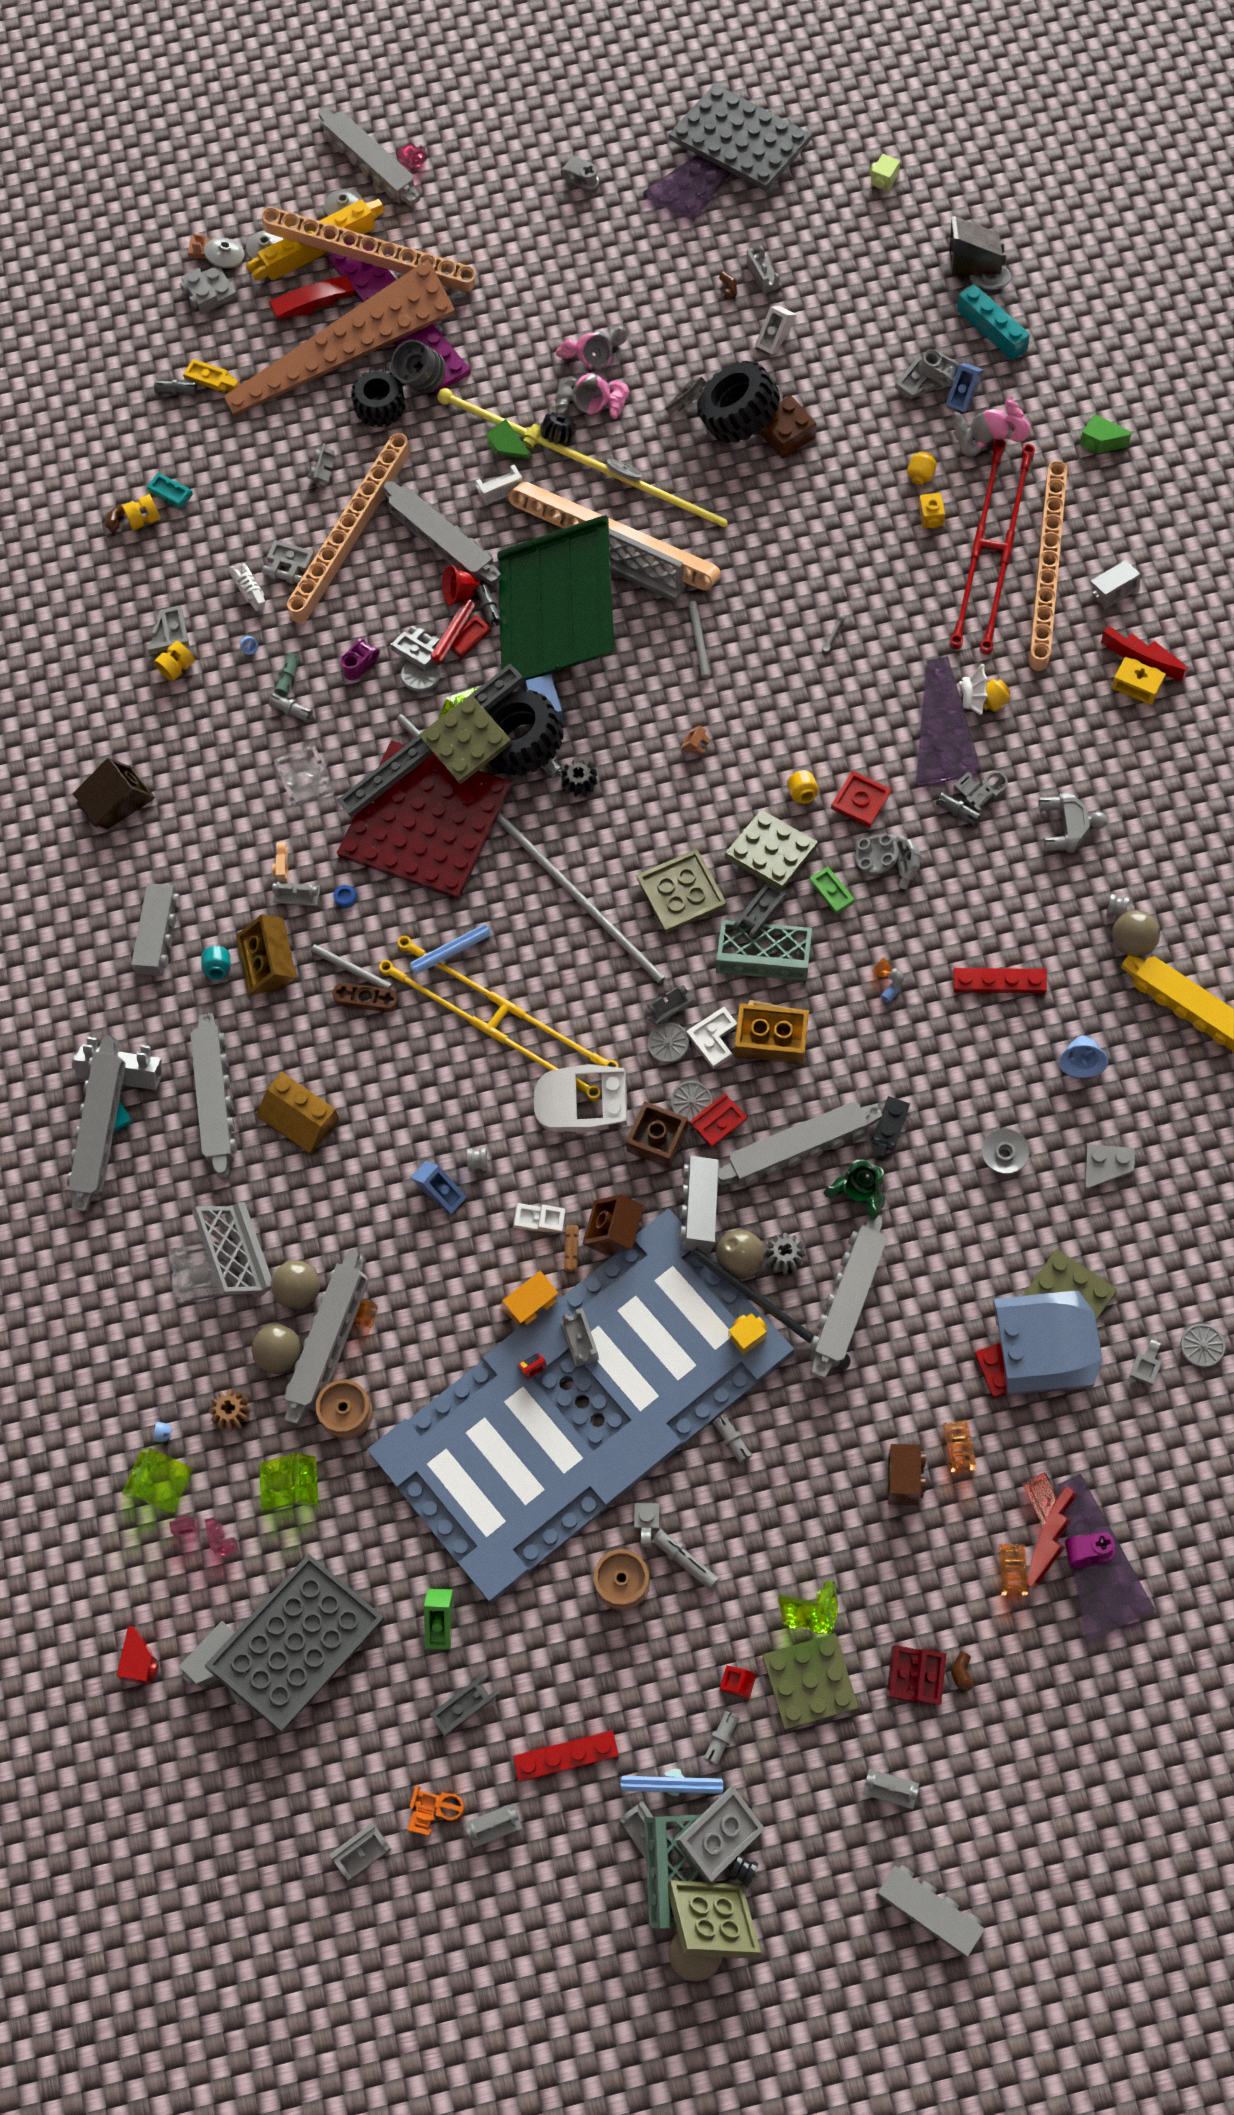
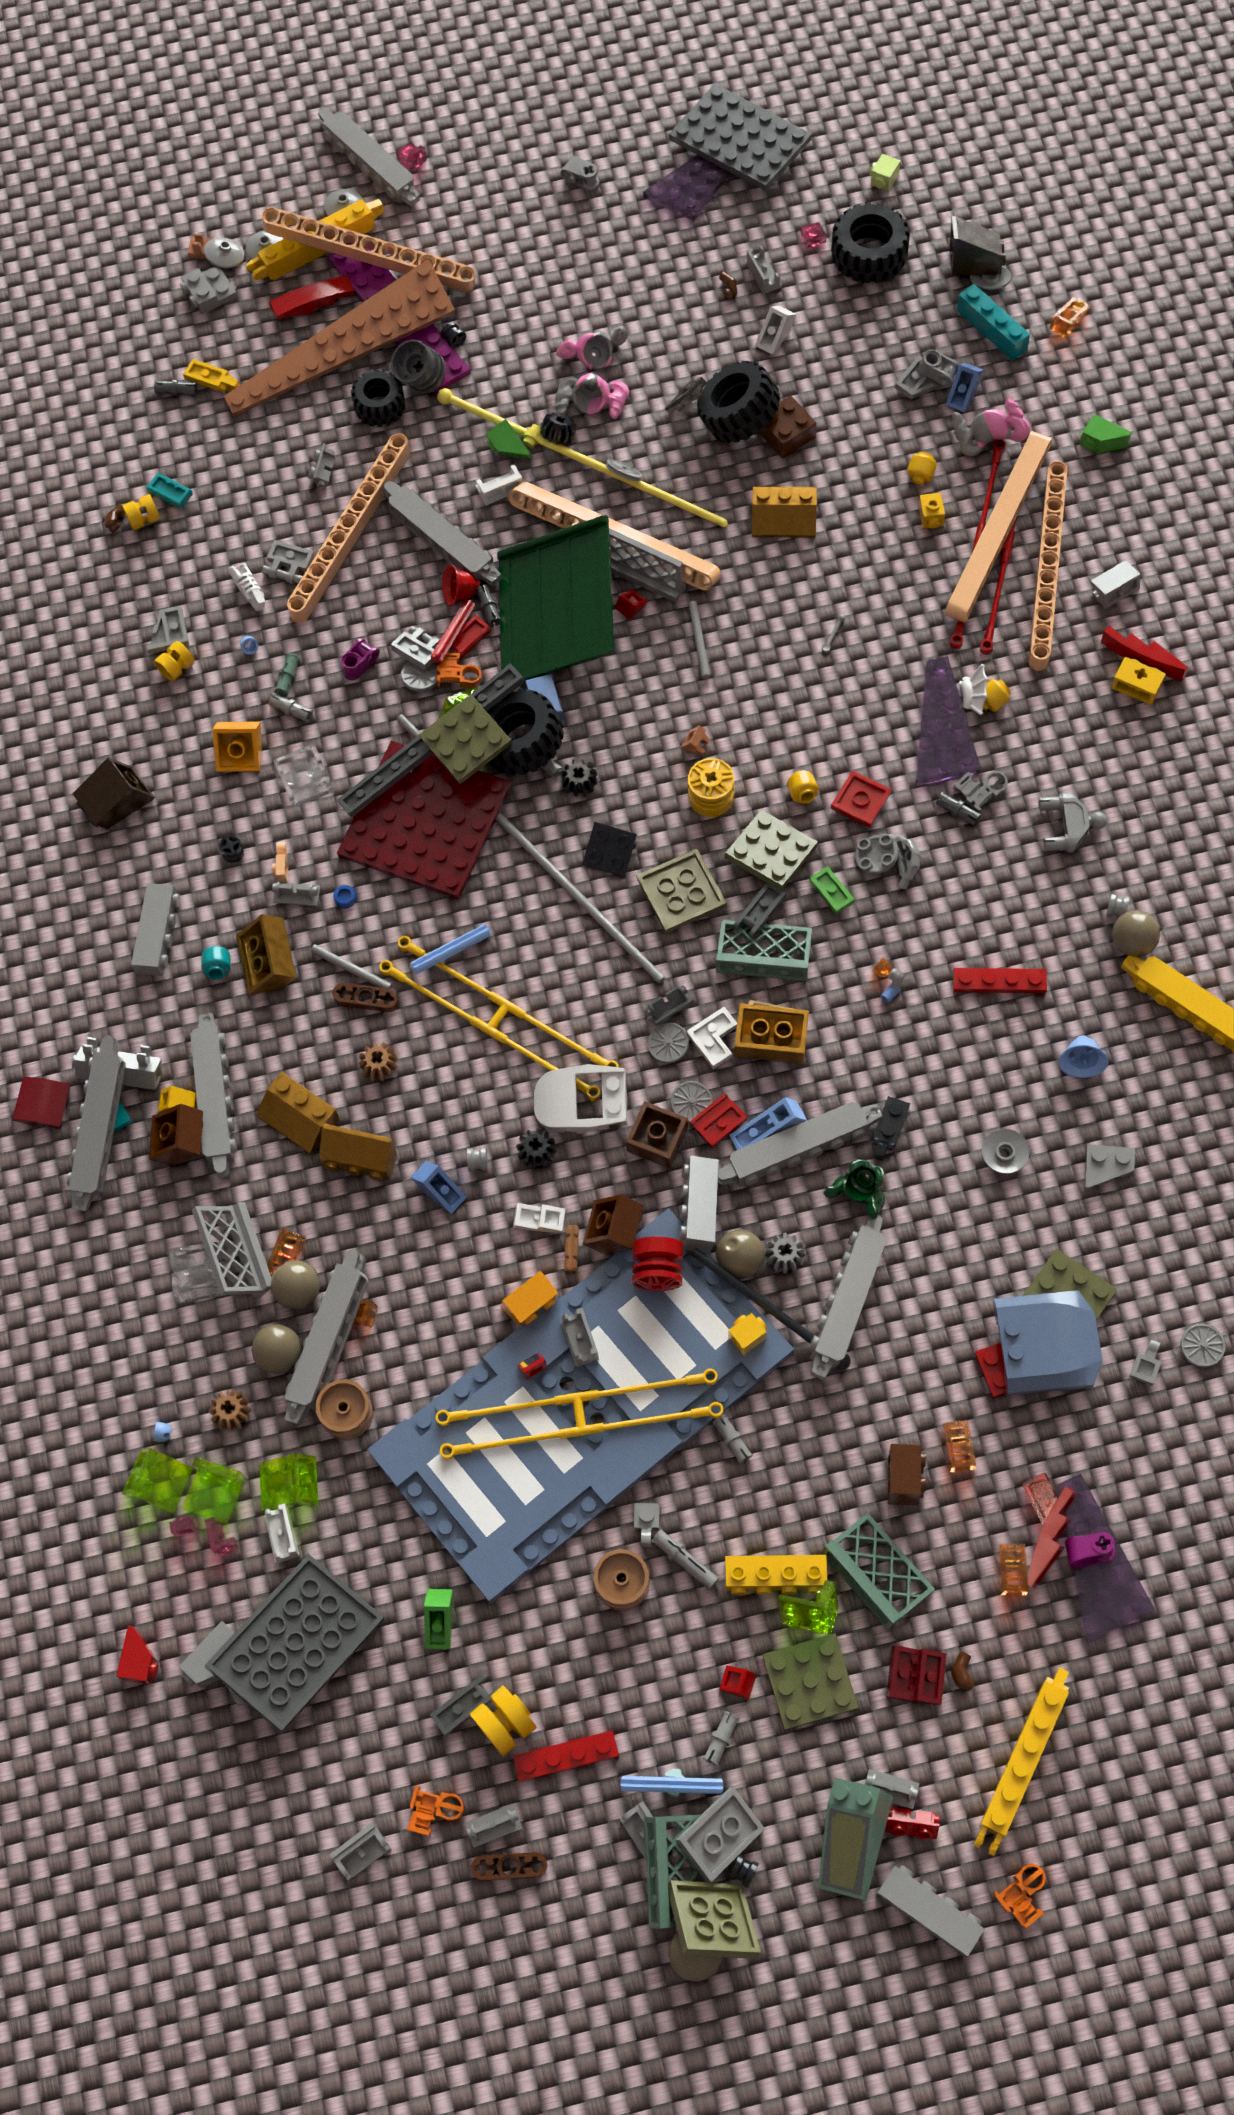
none -> dark red slope [12,1077,71,1129]
none -> reddish brown brick [149,1103,203,1166]
none -> yellow brick [157,1086,197,1112]
none -> clear neon green bracket [182,1457,246,1524]
none -> light orange slope [212,722,262,772]
none -> black wheel [219,835,244,863]
none -> white hinge [264,1503,300,1563]
none -> clear orange slope [267,1228,306,1275]
none -> pearl gold slope [319,1124,397,1181]
none -> medium nougat gear [359,1042,398,1082]
none -> yellow bar [436,1369,723,1460]
none -> orange piece [437,653,482,689]
none -> black wheel [440,322,466,349]
none -> yellow wheel [469,1685,537,1757]
none -> reddish brown beam [471,1852,548,1881]
none -> black gear [516,1128,557,1169]
none -> black hinge [582,822,637,877]
none -> red slope [615,590,648,619]
none -> red wheel [632,1236,683,1291]
none -> yellow wheel [688,758,734,817]
none -> yellow brick [725,1555,827,1595]
none -> light blue slope [729,1097,807,1150]
none -> pearl gold slope [752,487,817,538]
none -> clear pink plate [800,222,827,248]
none -> slope [818,1778,893,1901]
none -> sand green fence [821,1513,935,1630]
none -> black tyre [831,202,910,284]
none -> red hinge [885,1807,940,1840]
none -> light nougat beam [945,431,1052,623]
none -> yellow hinge [973,1667,1069,1856]
none -> orange piece [994,1864,1046,1929]
none -> clear orange slope [1050,297,1091,337]

